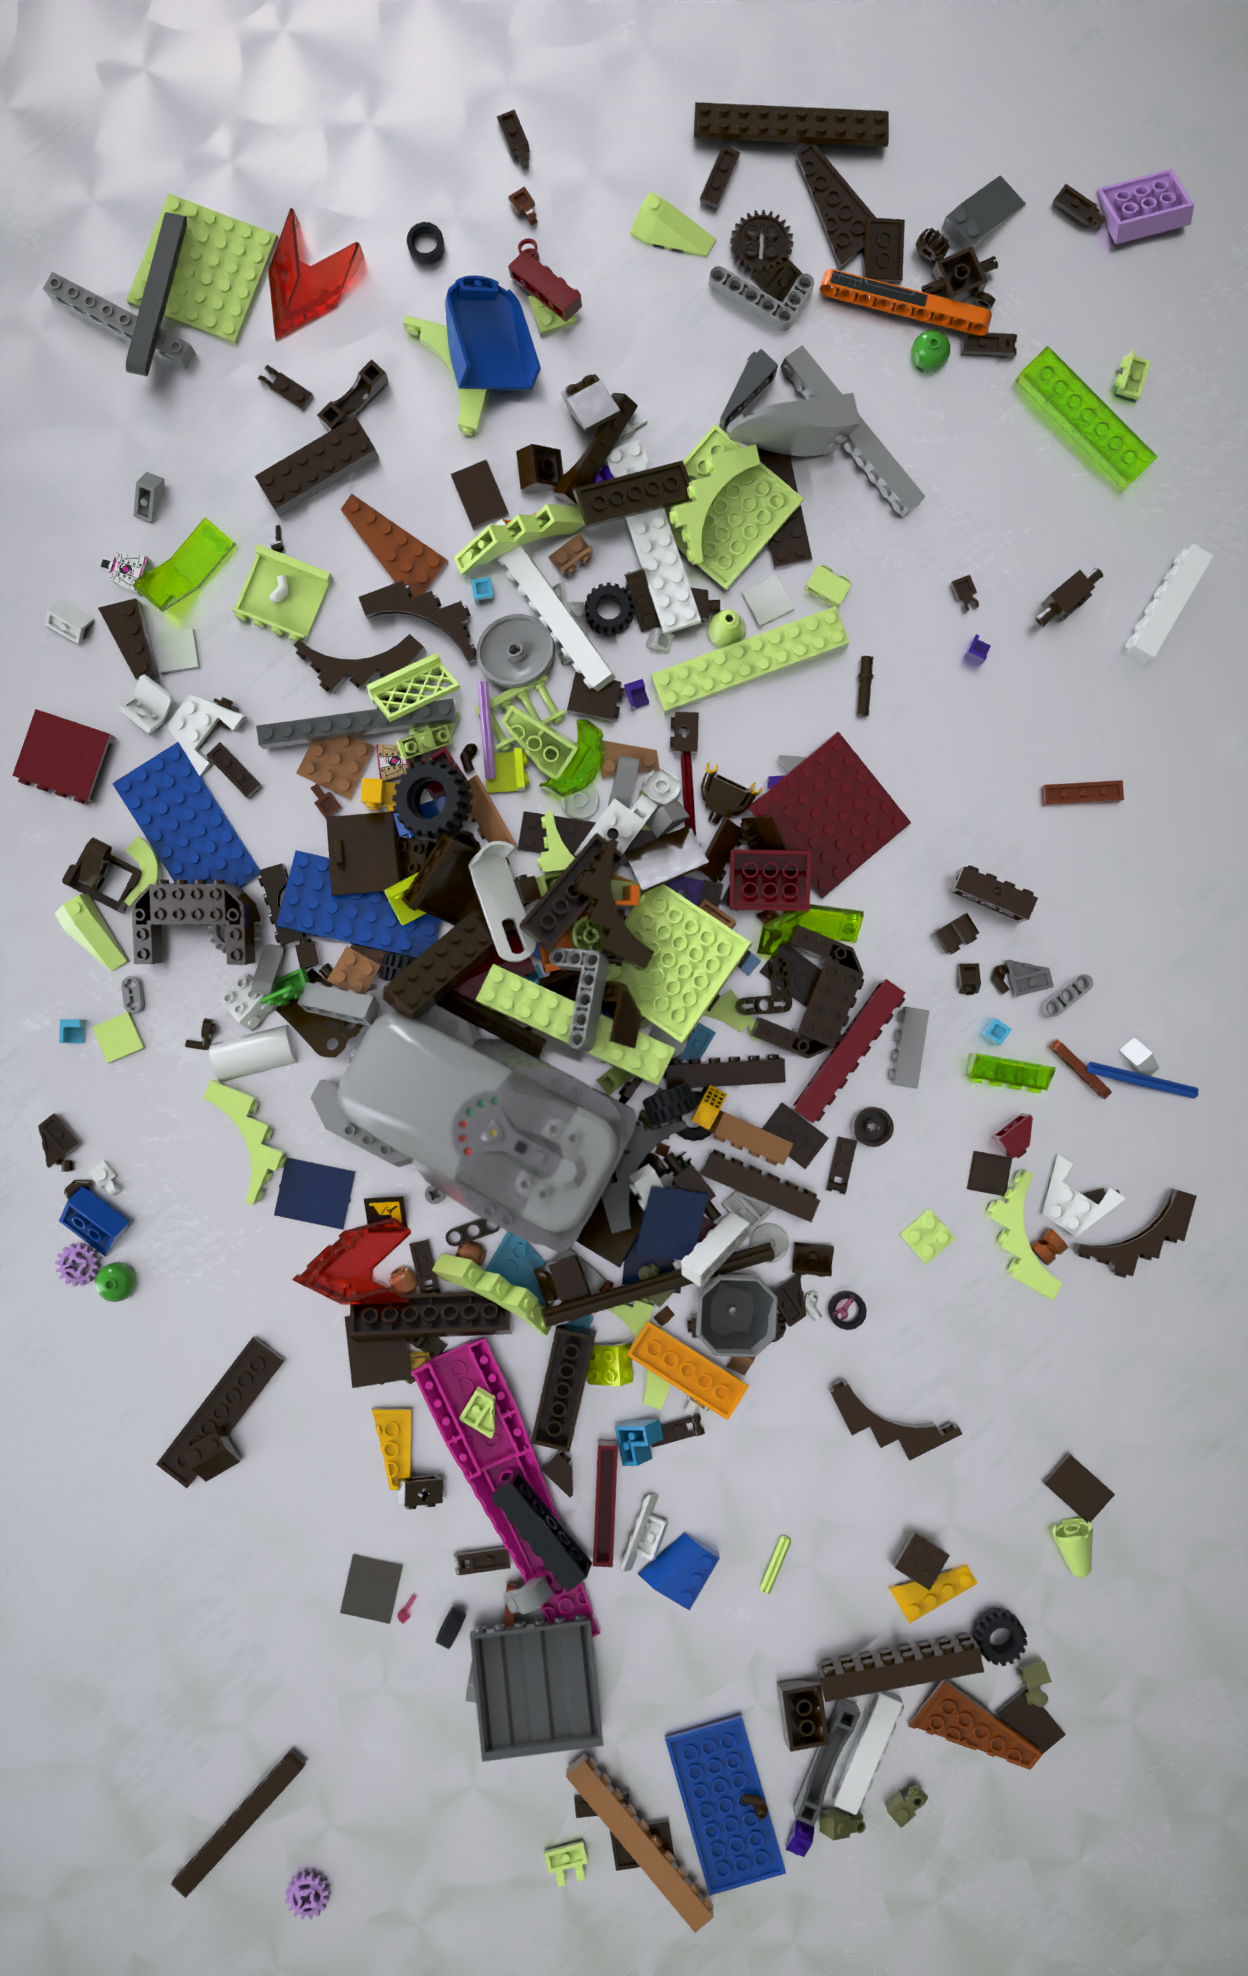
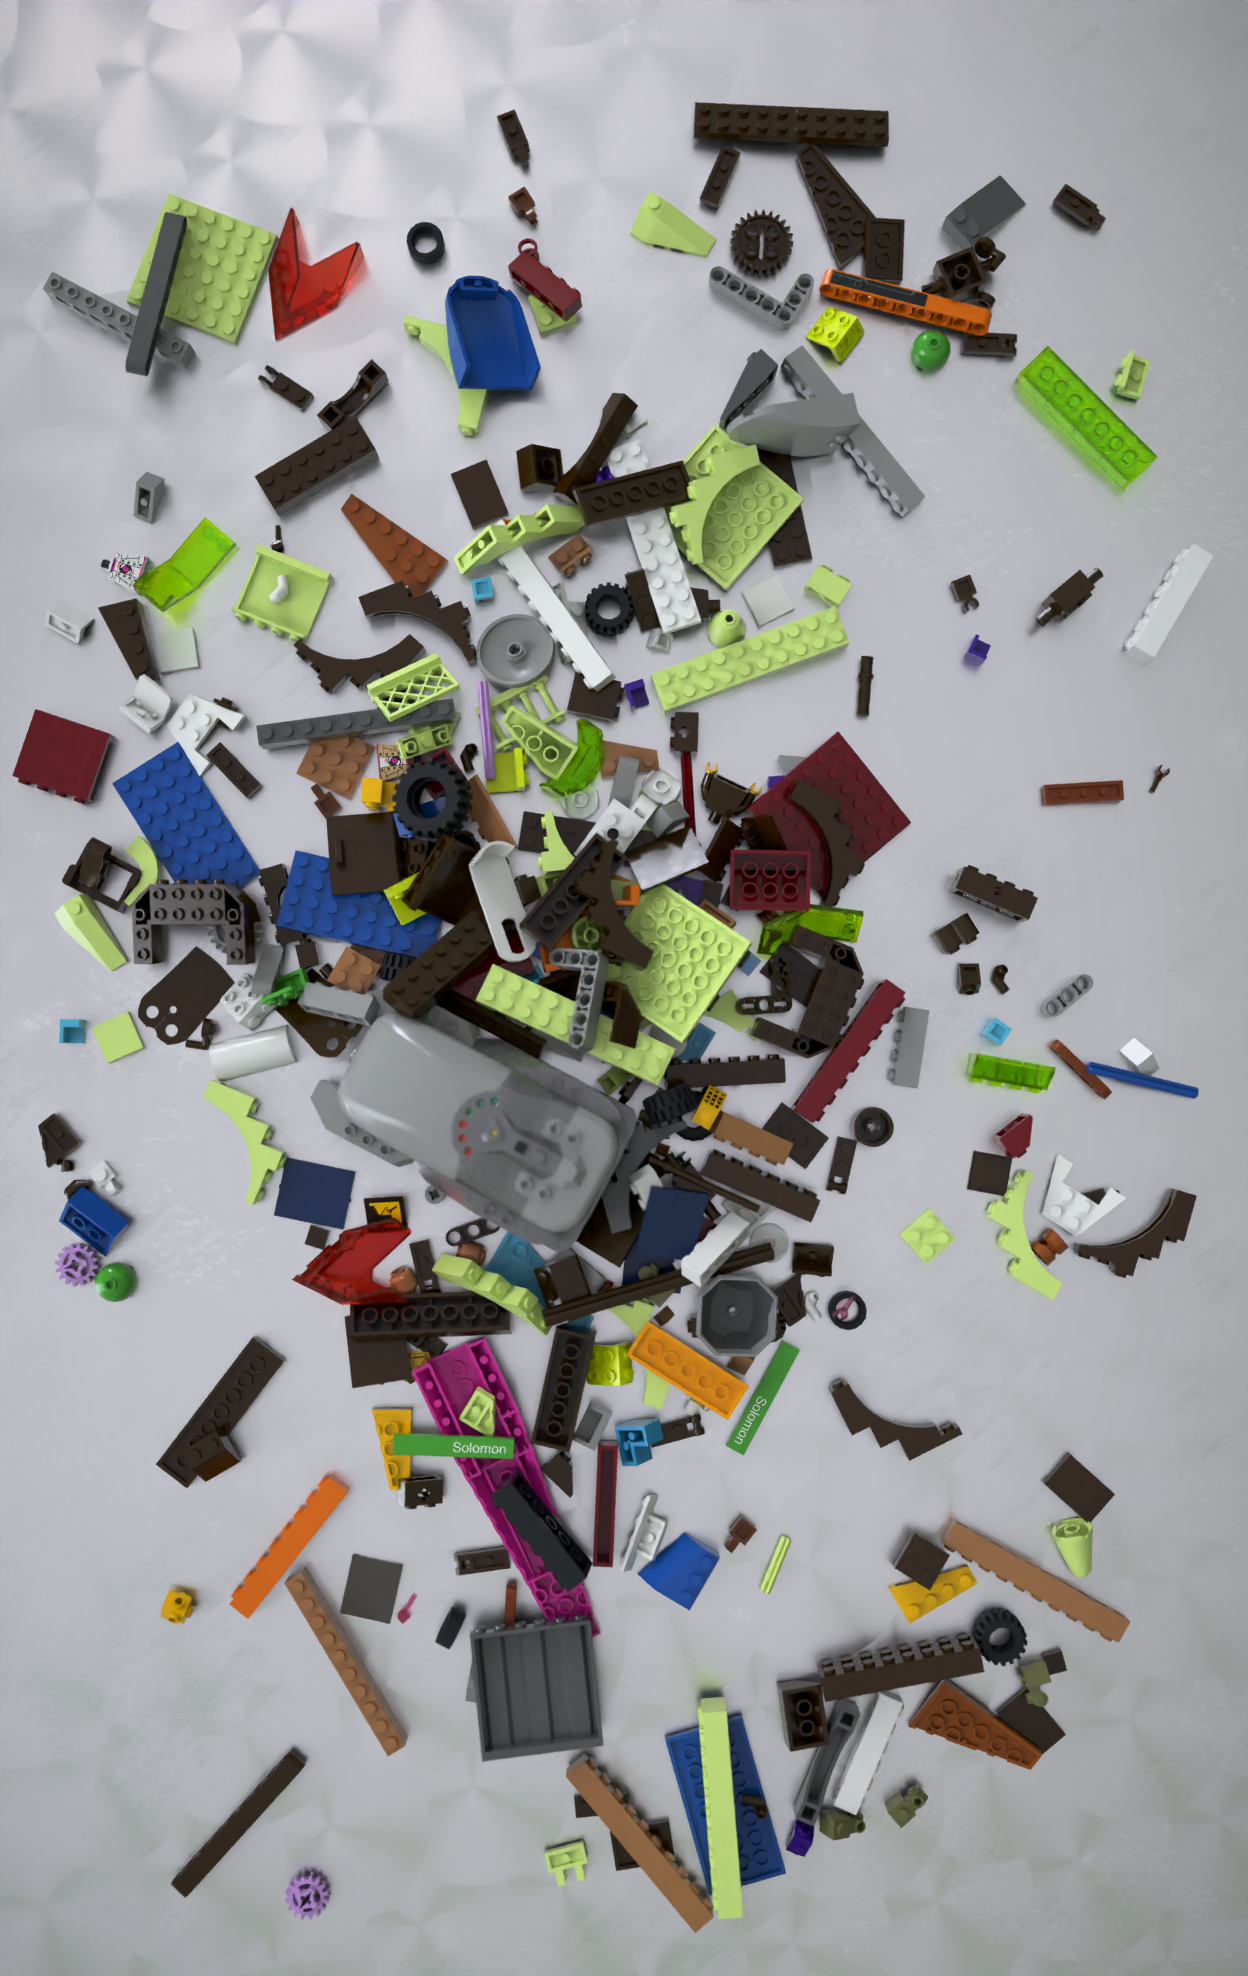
light grey beam [121,976,144,1014] -> none
light grey brick [503,1576,553,1615] -> none
slope [561,374,622,432] -> none
dark brown wing [750,260,803,302] -> none
dark brown gear [915,228,950,263] -> none
flat silver wing [1005,959,1054,997] -> none
lavender slope [1097,169,1194,244] -> none
none -> dark brown piece [138,946,235,1045]
none -> yellow brick [161,1590,194,1624]
none -> orange brick [230,1473,350,1619]
none -> medium nougat brick [284,1566,408,1756]
none -> dark brown tile [305,1225,330,1250]
none -> bright green tile [392,1433,514,1459]
none -> light grey panel [573,1401,612,1451]
none -> dark brown bar [648,1155,760,1213]
none -> yellowish green brick [697,1697,743,1919]
none -> reddish brown plate [724,1516,757,1553]
none -> bright green tile [726,1340,800,1455]
none -> dark brown arch [787,780,865,909]
none -> neon yellow bracket [806,306,865,363]
none -> medium nougat brick [940,1518,1130,1643]
none -> dark brown plate [974,237,1006,272]
none -> dark brown tile [1041,1649,1067,1675]
none -> dark brown hand [1150,765,1170,793]

